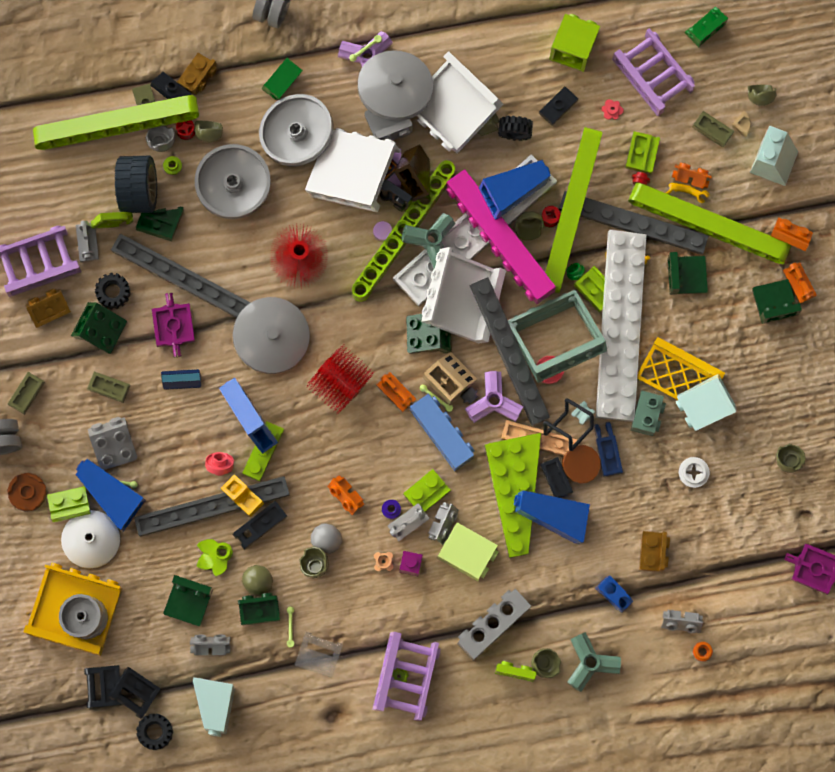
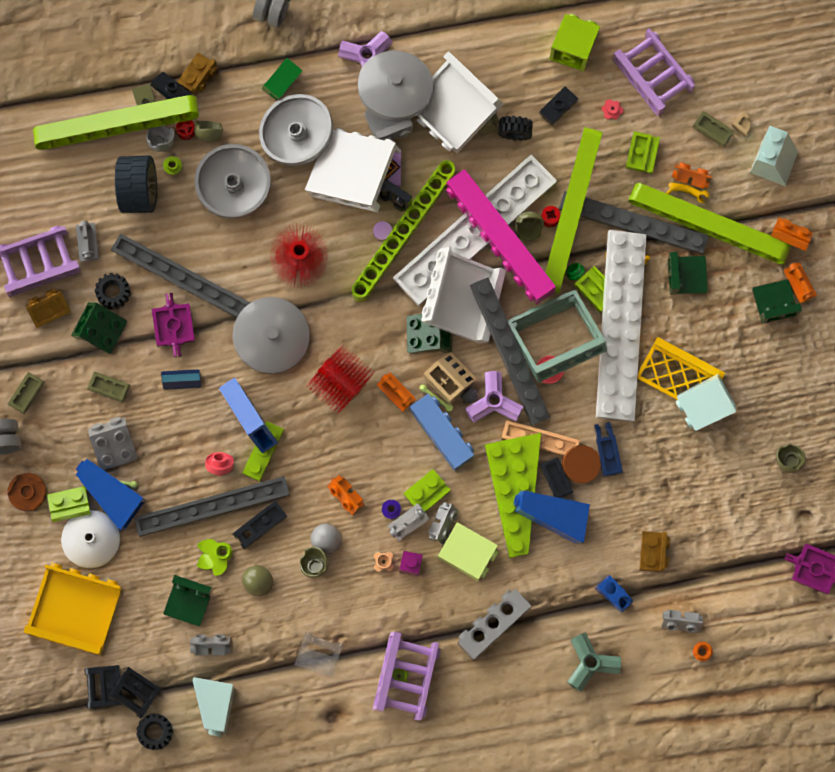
light grey wheel [59,594,108,640] -> none
lime tile [91,212,134,229] -> none
dark green wing [136,206,184,242] -> none
yellow slope [221,475,264,517] -> none
dark green bracket [238,593,280,626] -> none
yellowish green hinge [287,606,295,648] -> none
yellowish green hinge [349,35,382,62] -> none
dark brown slope [394,144,430,202] -> none
sand green piece [402,213,456,269] -> none
blue slope [479,160,551,220] -> none
lime plate [495,661,536,682] -> none
olive hair [531,648,561,678] -> none
black piece [543,398,594,451] -> none
light aqua wheel [571,401,595,425] -> none
sand green brick [630,391,666,436] -> none
red plate [632,172,650,185] -> none
white gear [678,457,710,488] -> none
green hinge [685,7,728,48] -> none
olive hair [748,85,777,106] -> none

